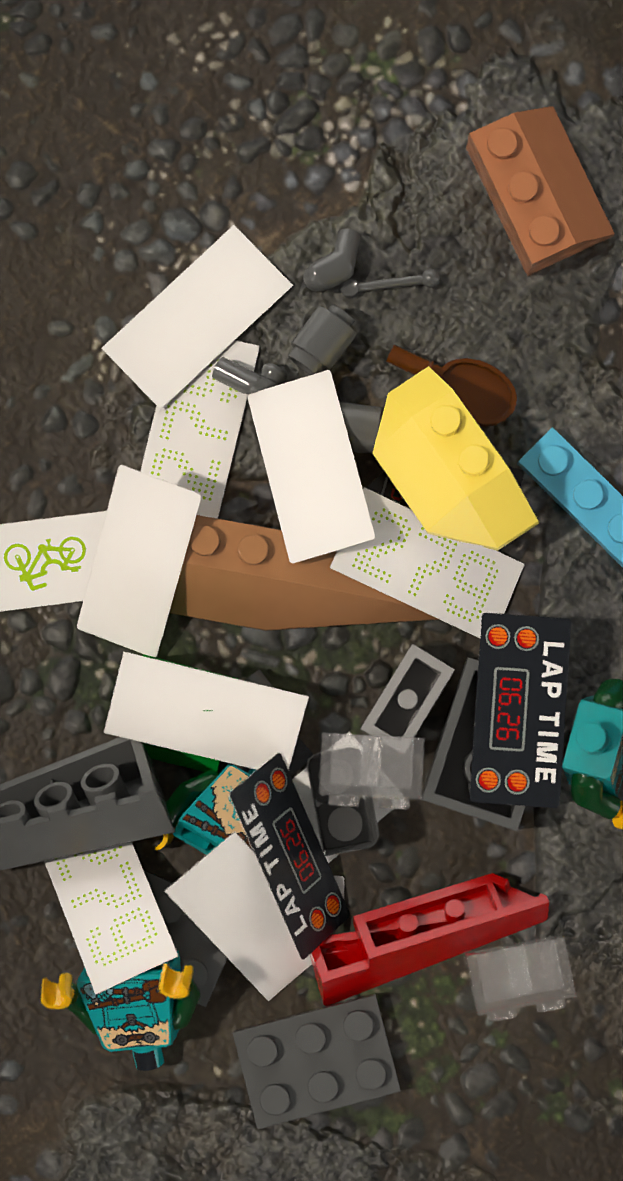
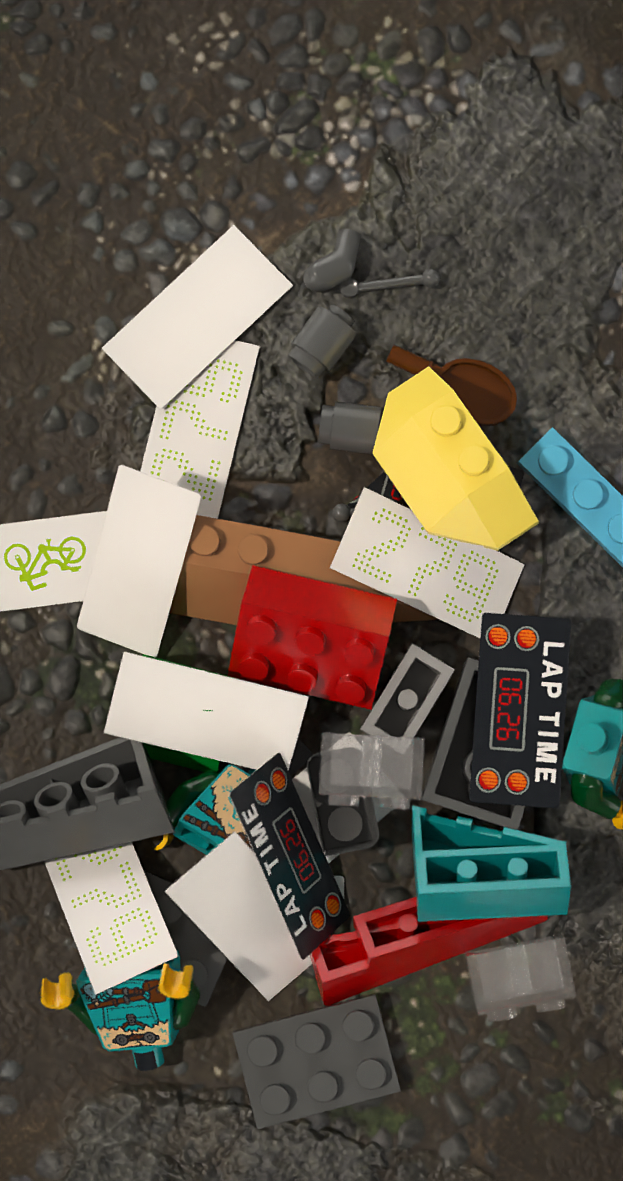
dark grey arm [212,357,287,394] -> none
white sticker [248,370,375,563] -> none
nougat slope [466,106,615,276] -> none
none -> red brick [227,565,397,710]
none -> teal wedge [412,805,571,922]

